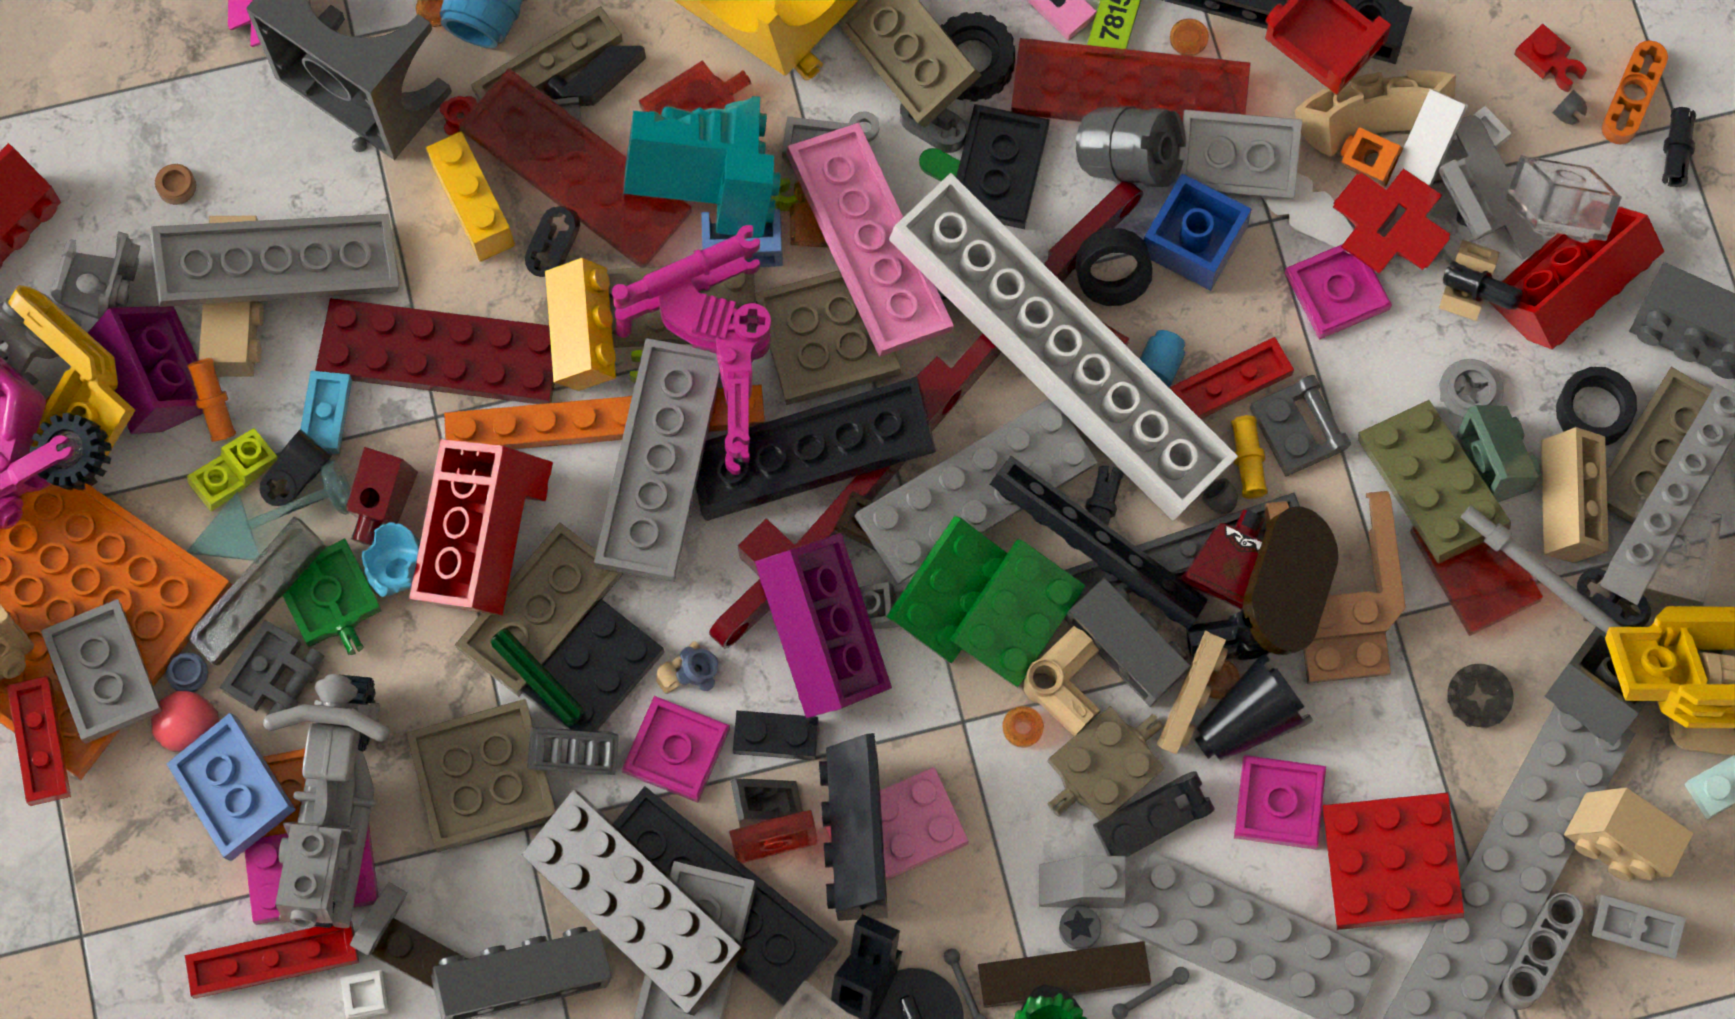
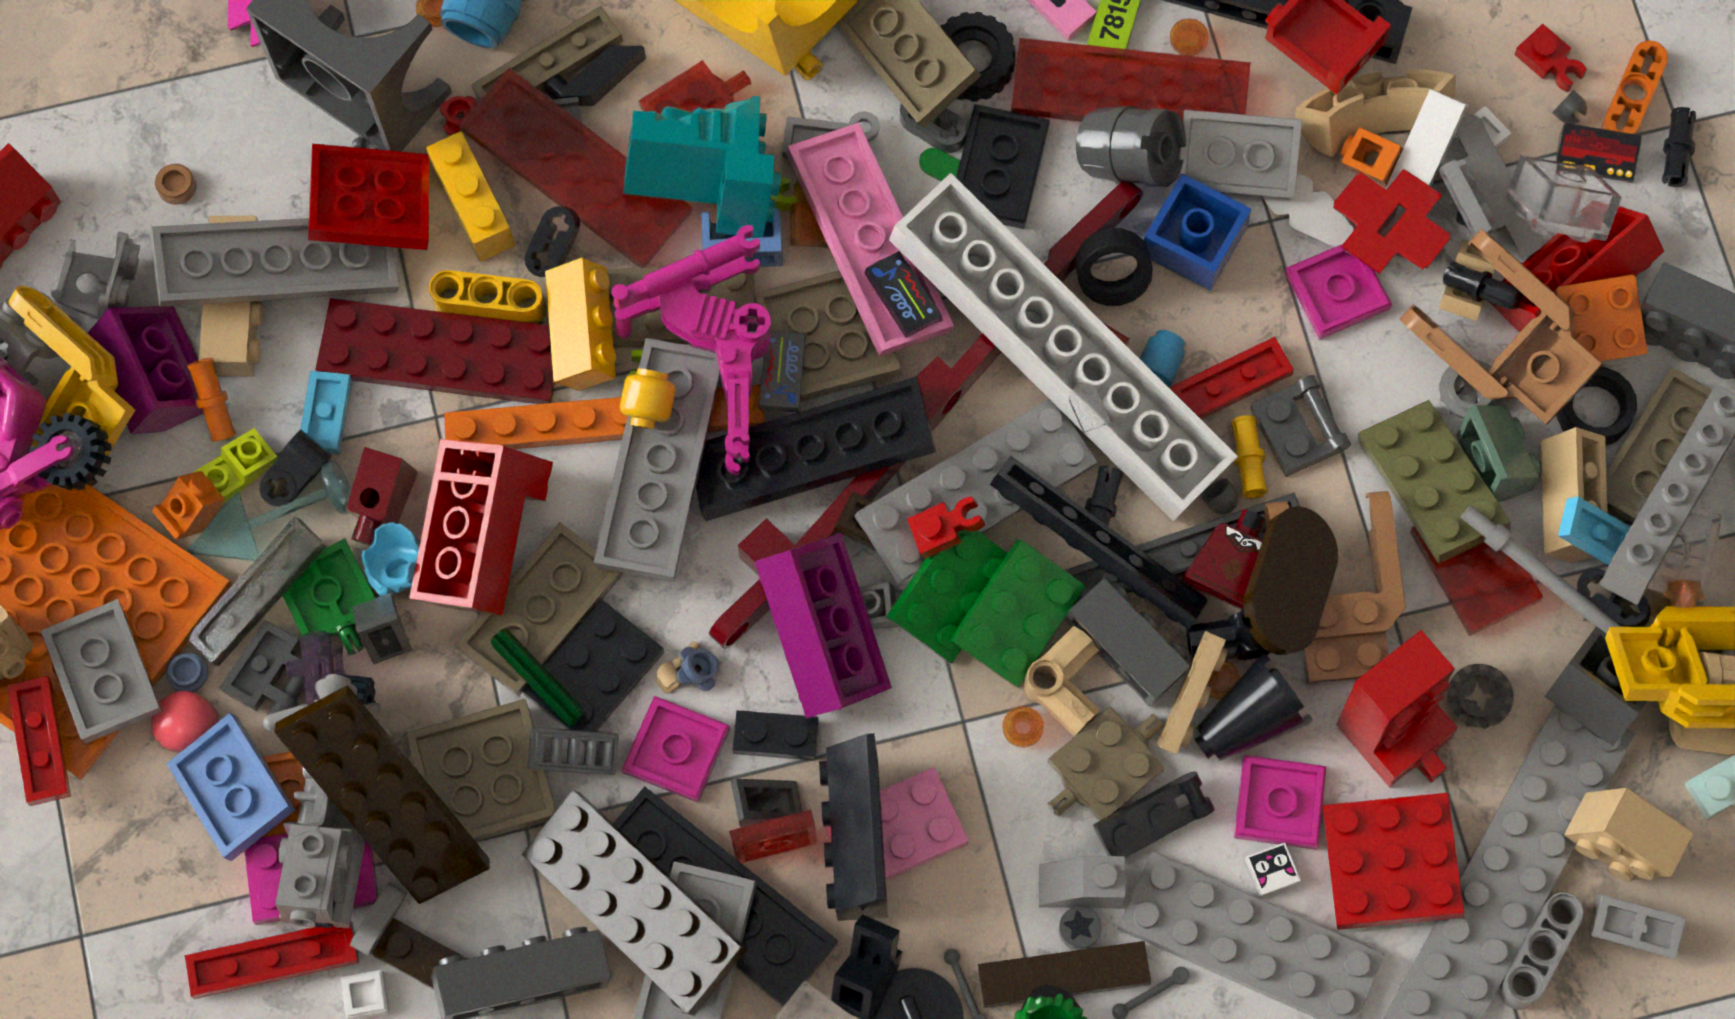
none -> orange brick [152,471,225,540]
none -> dark brown plate [274,685,490,904]
none -> clear purple piece [286,631,346,705]
none -> red plate [308,143,430,250]
none -> dark grey slope [352,593,412,664]
none -> yellow beam [429,270,546,324]
none -> yellow head [620,368,676,430]
none -> dark grey tile [759,331,806,413]
none -> black tile [864,251,942,338]
none -> red plate [907,497,985,559]
none -> clear piece [1069,383,1110,434]
none -> tile [1245,842,1301,898]
none -> red hinge [1336,630,1458,788]
none -> medium nougat plate [1400,229,1603,425]
none -> slope [1555,123,1642,182]
none -> orange bracket [1555,275,1648,361]
none -> medium azure plate [1558,497,1631,565]
none -> clear orange plate [1662,580,1705,607]

